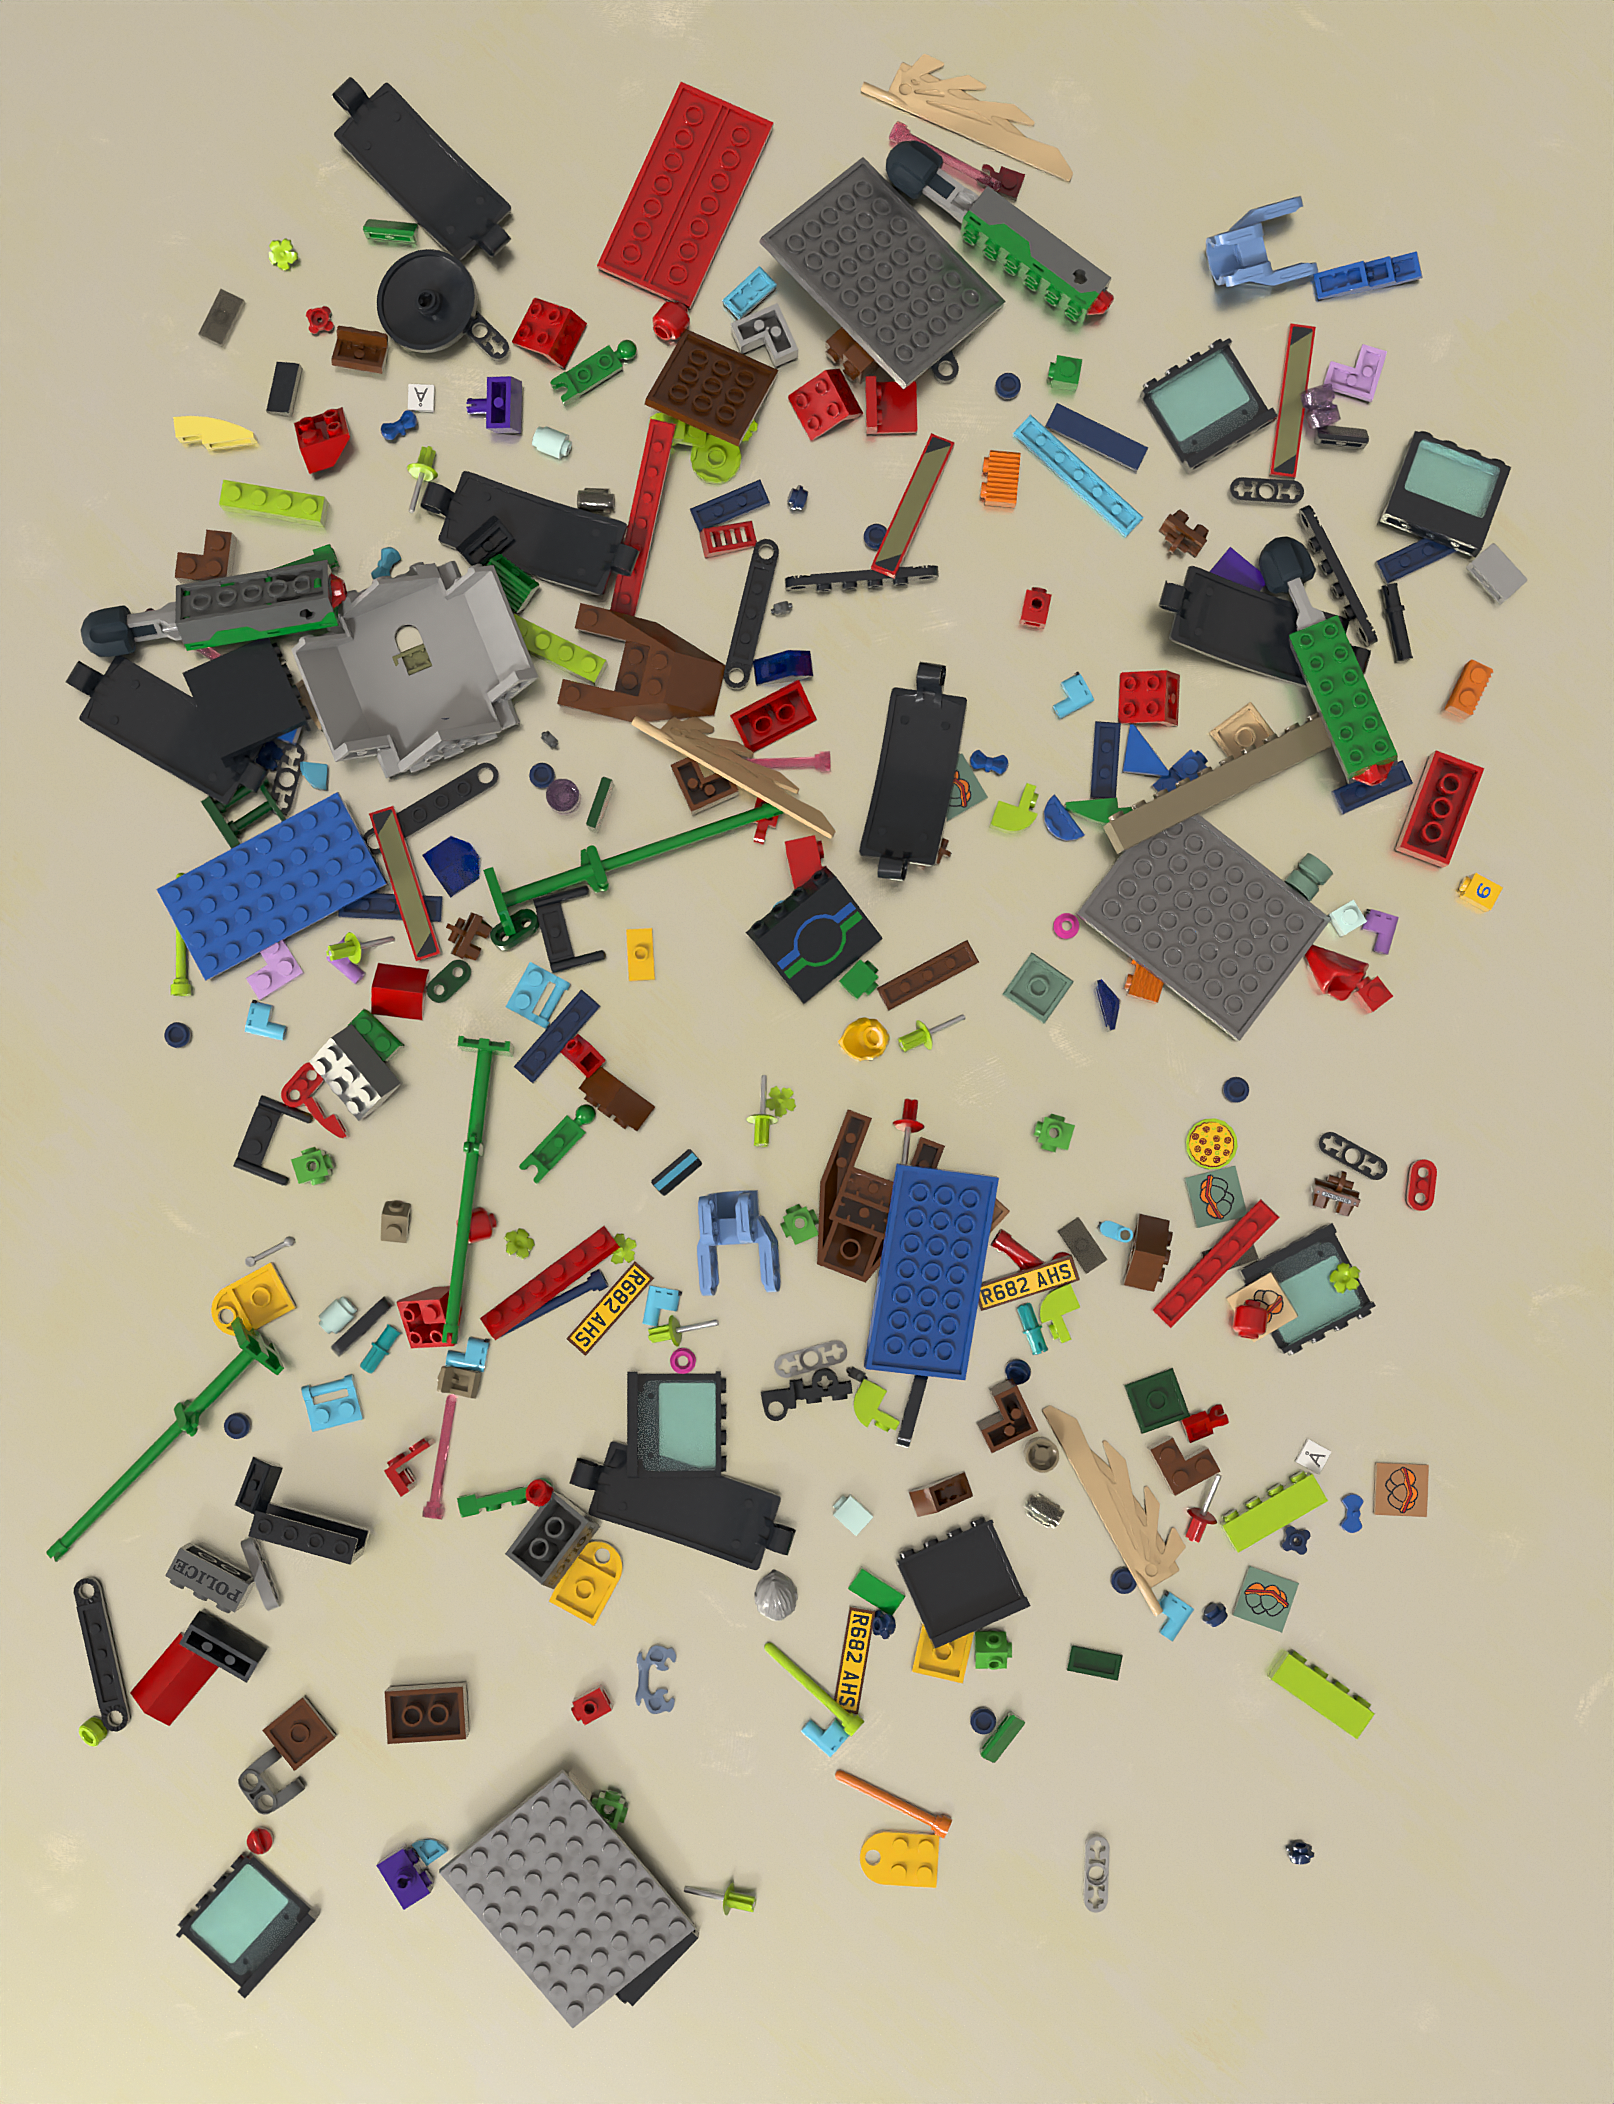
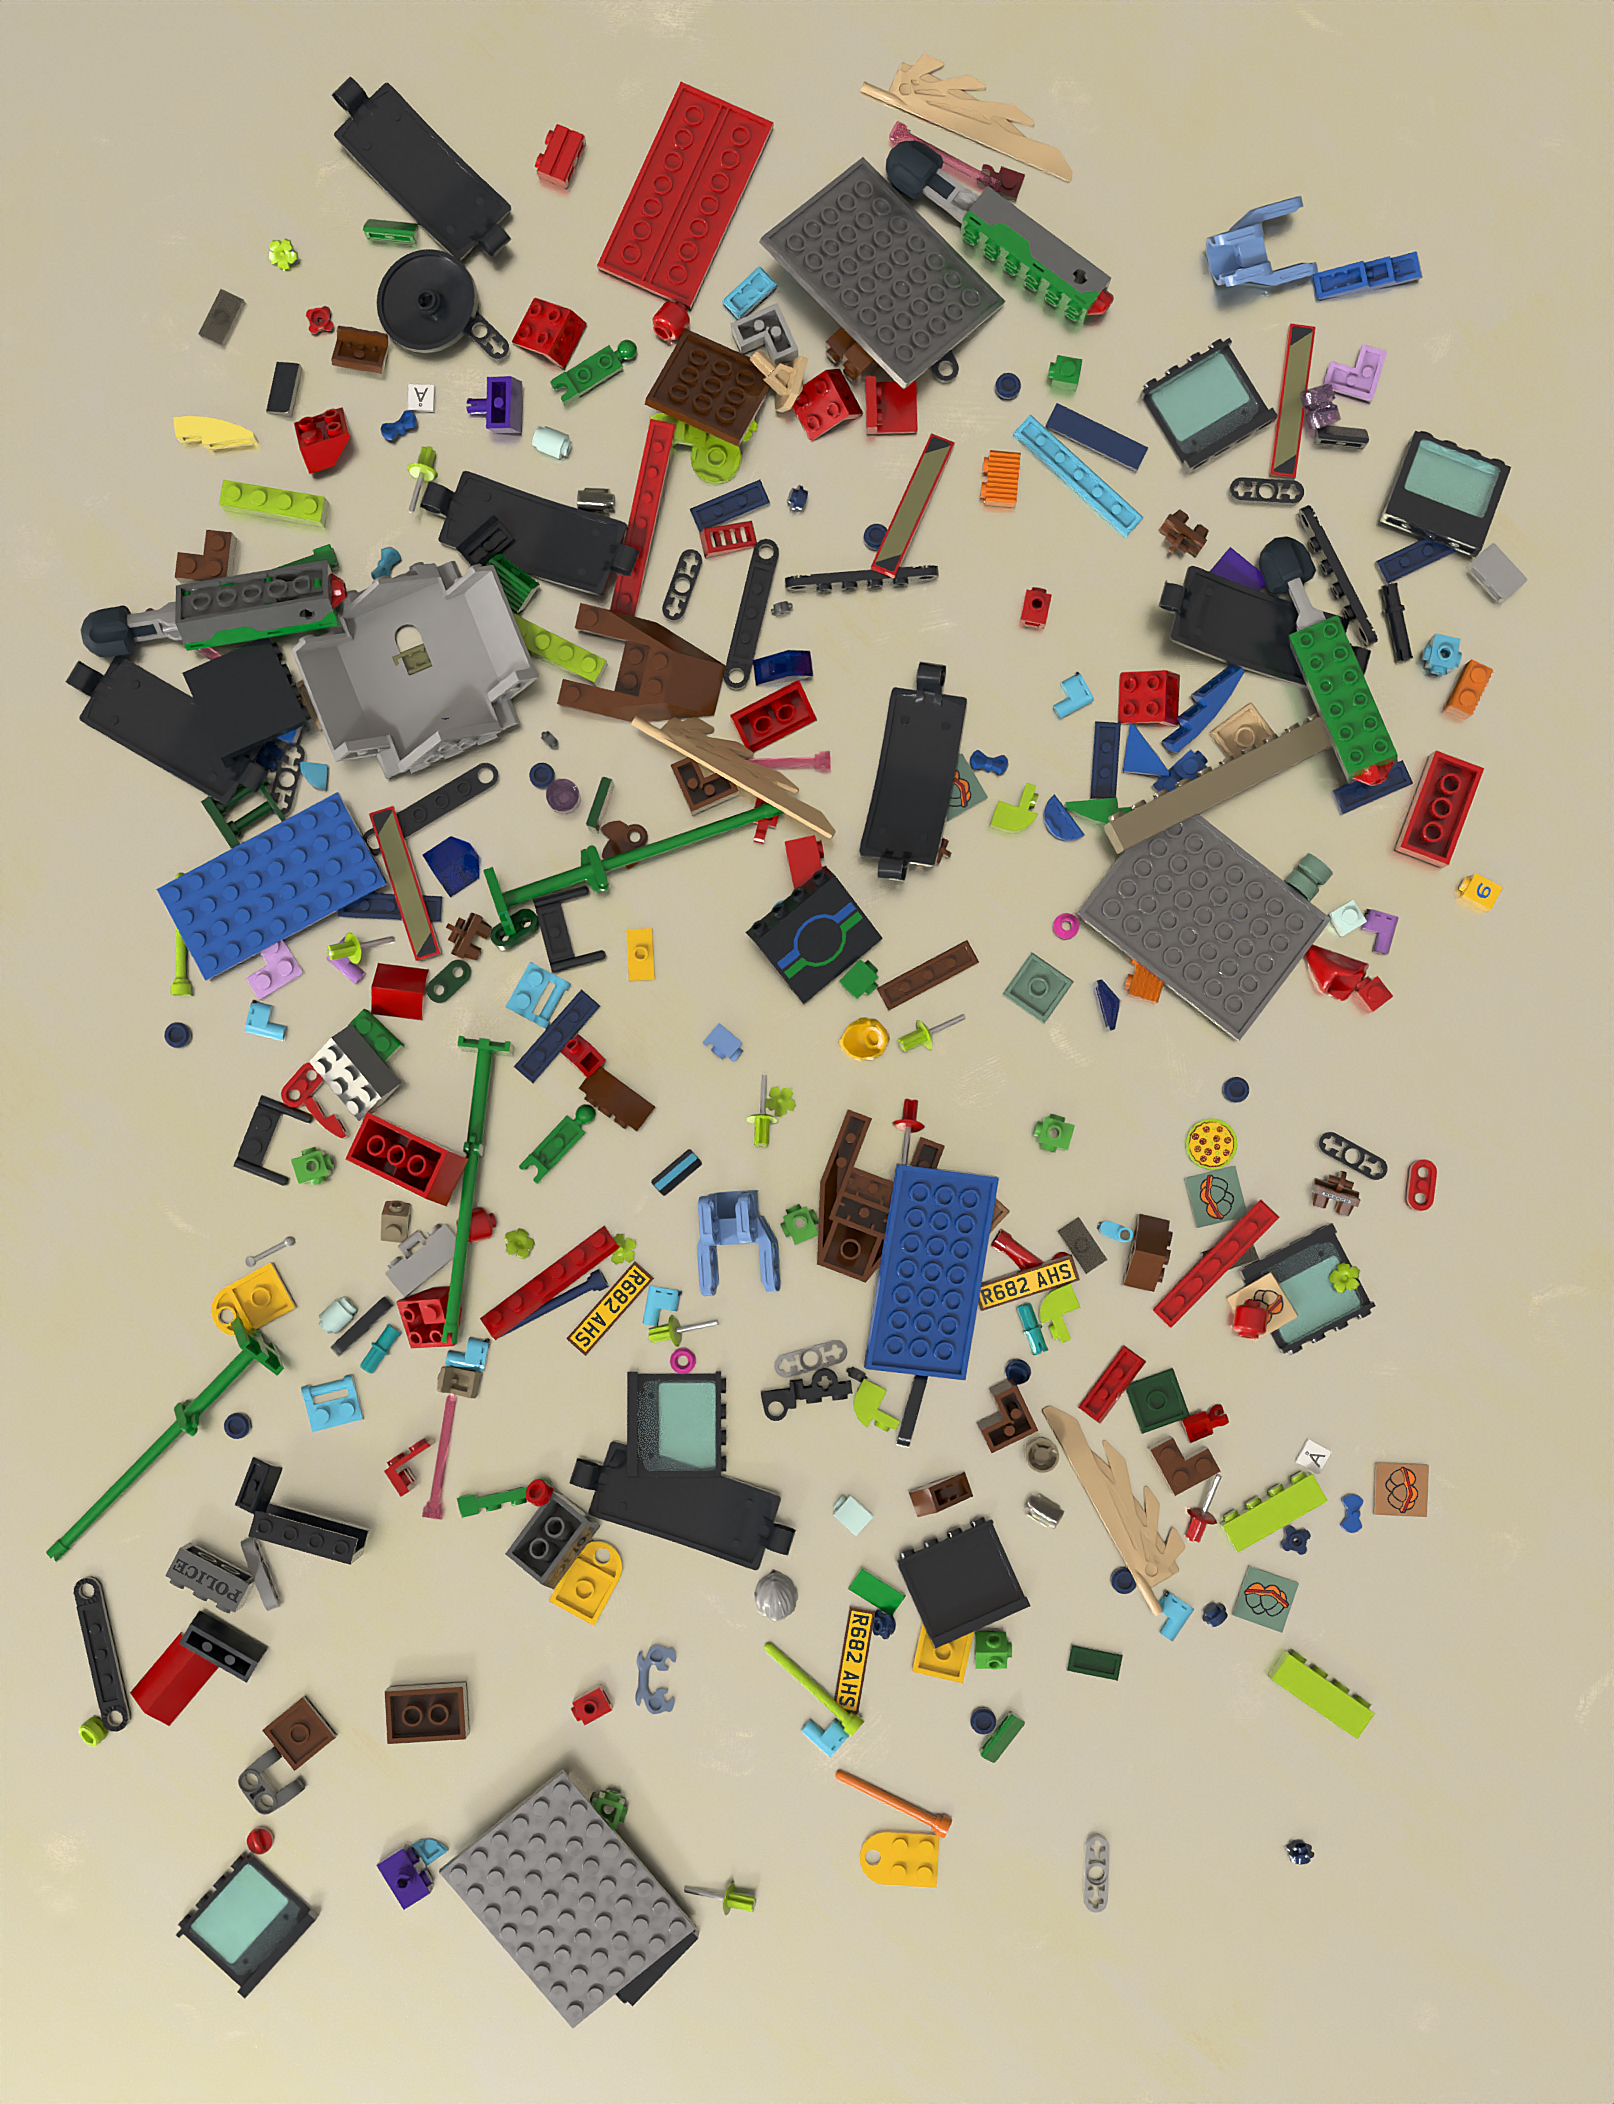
none -> red brick [345,1112,469,1207]
none -> light grey piece [385,1223,456,1297]
none -> red brick [535,124,586,188]
none -> reddish brown plate [600,820,648,869]
none -> black beam [662,549,703,622]
none -> medium blue brick [702,1023,743,1062]
none -> tan piece [750,349,808,413]
none -> red tile [1078,1345,1146,1424]
none -> blue slope [1162,665,1245,753]
none -> medium azure brick [1422,634,1462,675]

